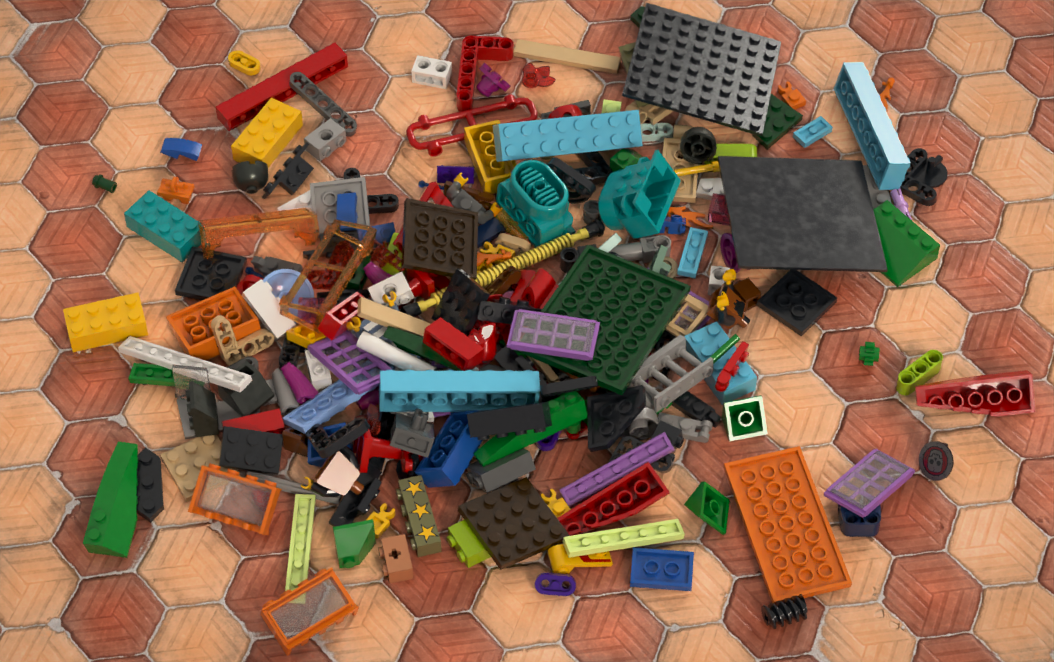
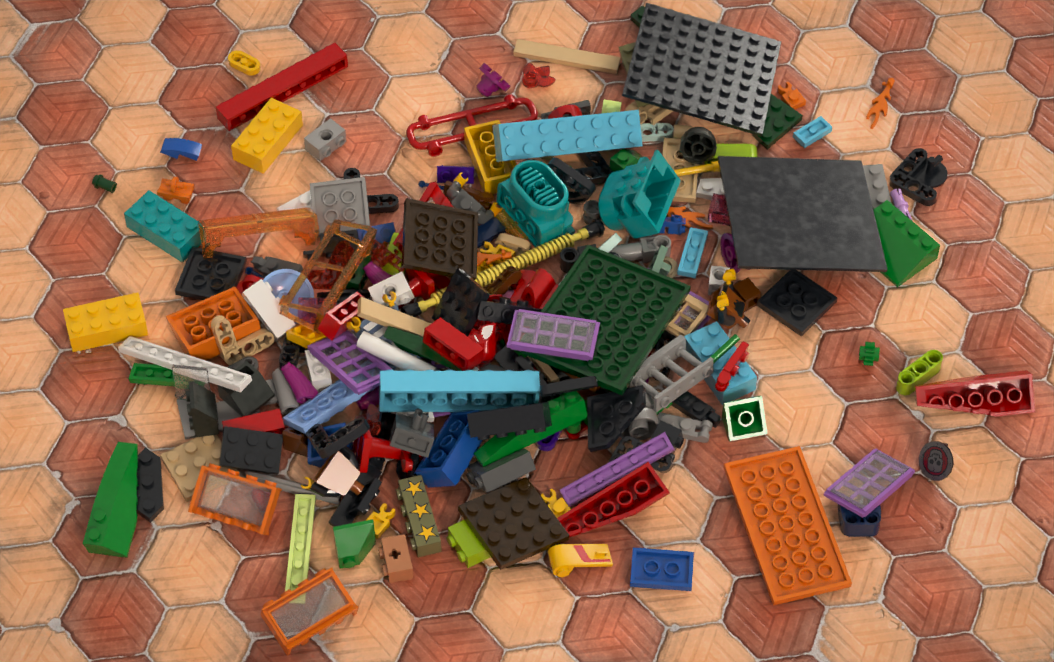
pearl dark grey cylinder [232,161,269,194] -> none
black bracket [262,142,314,199] -> none
dark grey beam [289,72,357,137] -> none
blue slope [337,192,358,232] -> none
white brick [411,55,452,89] -> none
red beam [456,36,514,111] -> none
dark purple plate [535,573,576,596] -> none
yellowish green plate [563,519,685,558] -> none
green slope [684,481,730,535] -> none
black piece [761,594,807,629] -> none
medium azure brick [834,62,910,190] -> none

